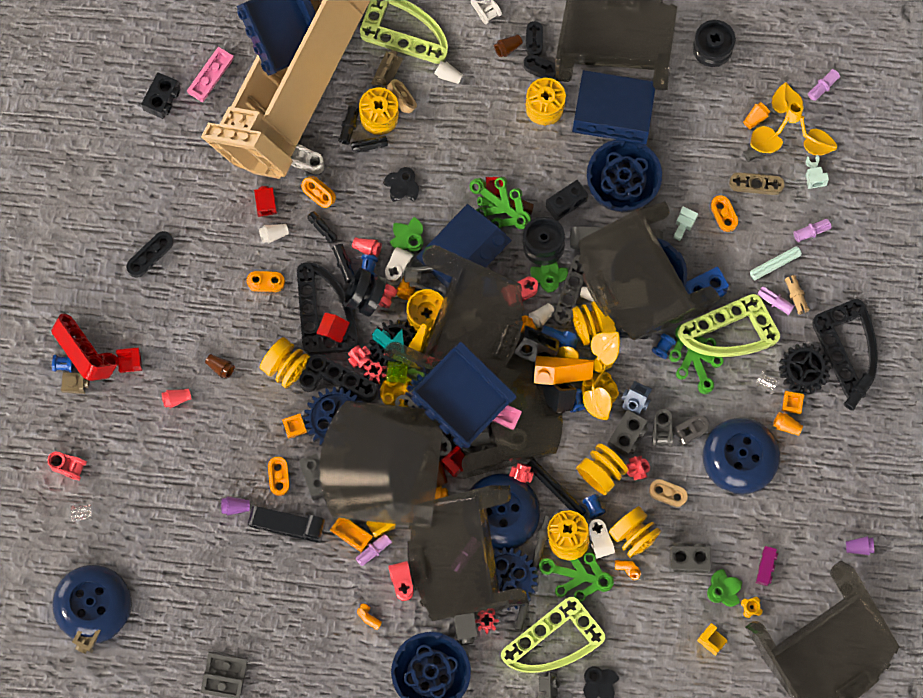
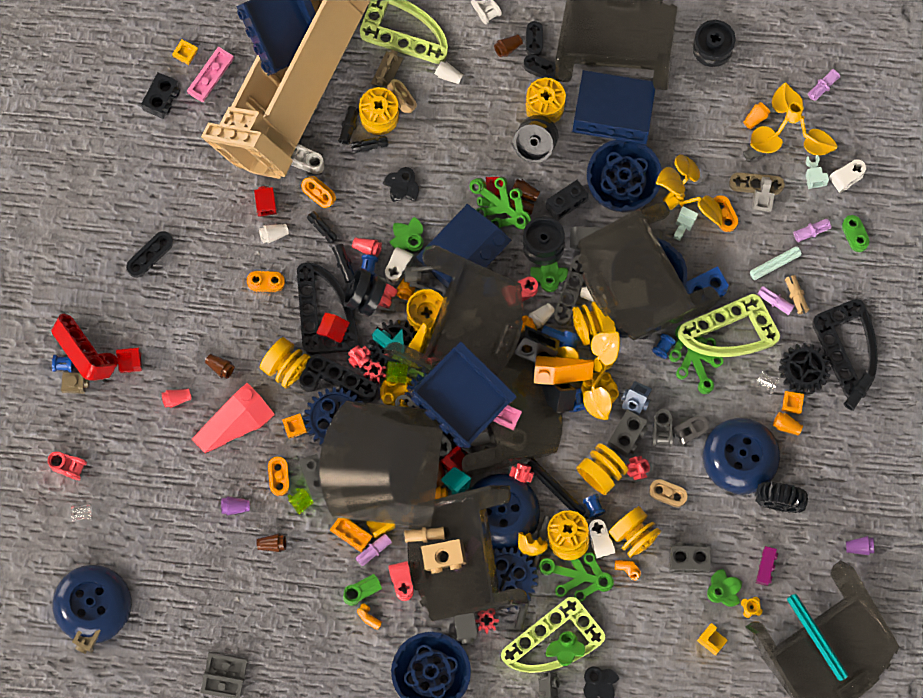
black beam [247,506,326,543] -> none
none -> yellow plate [172,39,198,65]
none -> coral wedge [192,383,275,453]
none -> reddish brown cone [257,533,287,553]
none -> clear neon green tile [288,488,314,514]
none -> bright green piece [343,574,382,606]
none -> tan pin [404,527,445,543]
none -> tan brick [421,539,467,574]
none -> teal slope [441,467,471,500]
none -> reddish brown cone [512,179,540,202]
none -> wheel [513,115,559,163]
none -> yellow hair [518,532,548,556]
none -> bright green plate [546,631,585,666]
none -> yellow plant [656,154,722,227]
none -> light grey plate [752,177,775,212]
none -> black gear [755,482,808,513]
none -> teal axle [787,594,848,681]
none -> white piece [829,160,866,193]
none -> bright green plate [842,215,869,252]

